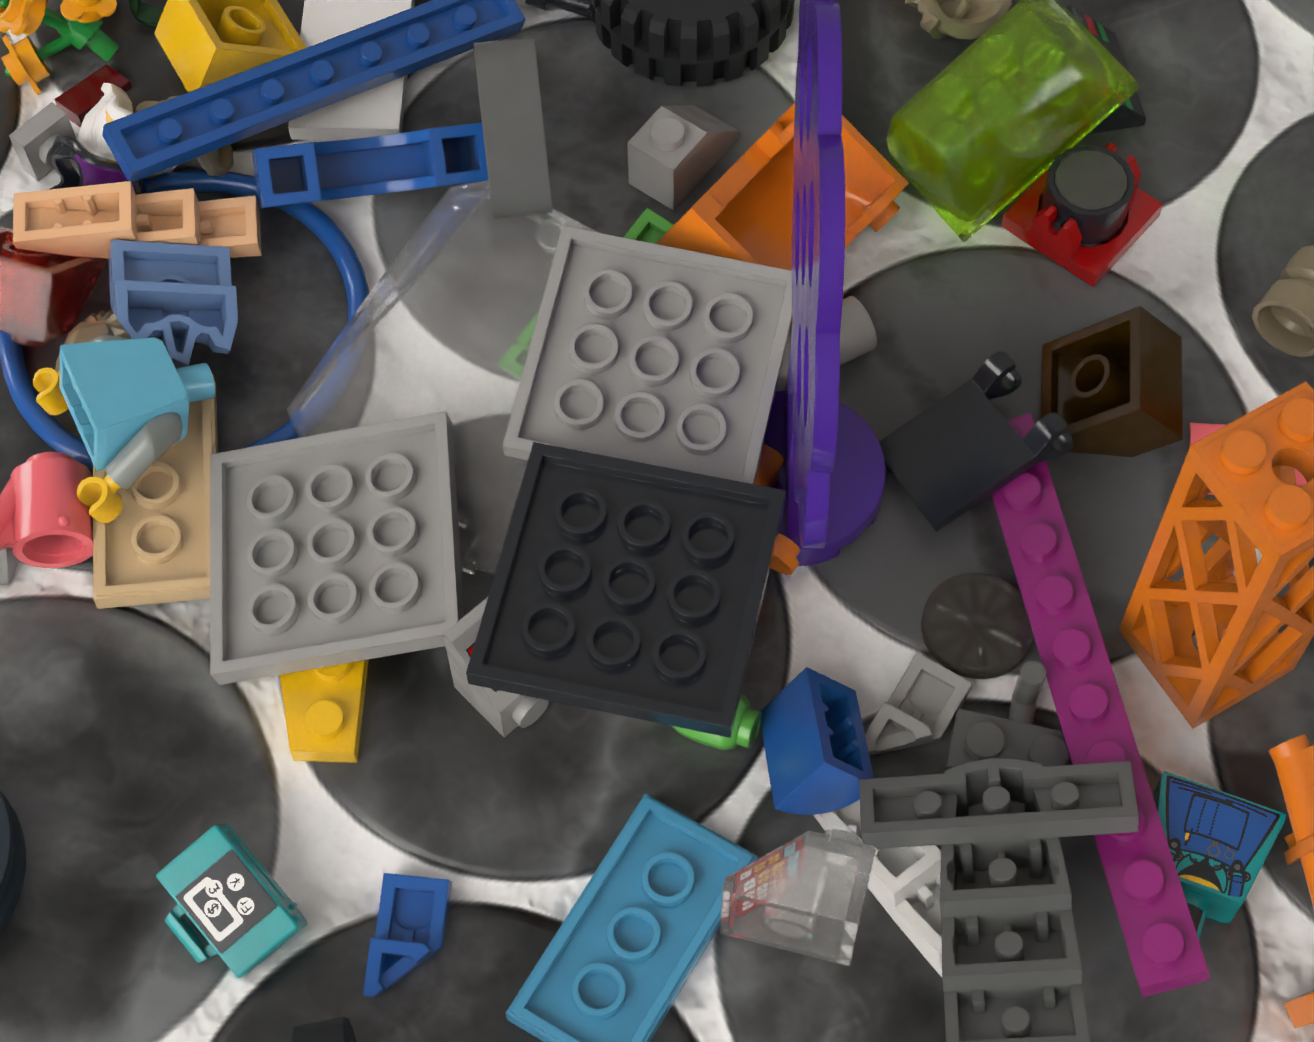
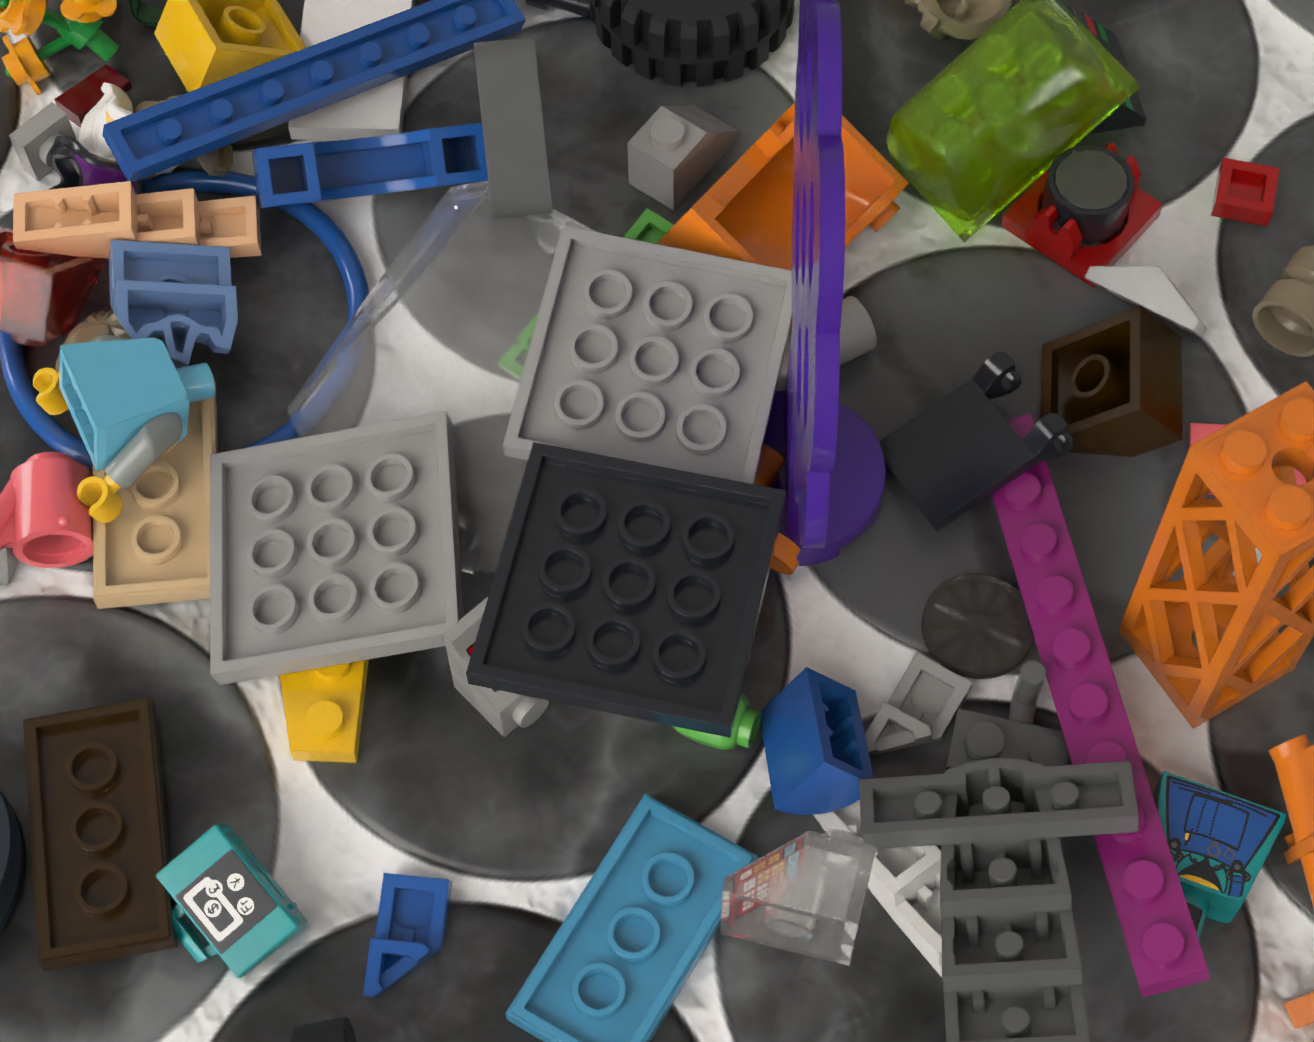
none -> dark brown piece [23,697,178,972]
none -> light grey slope [1084,266,1207,338]
none -> red plate [1211,157,1280,227]

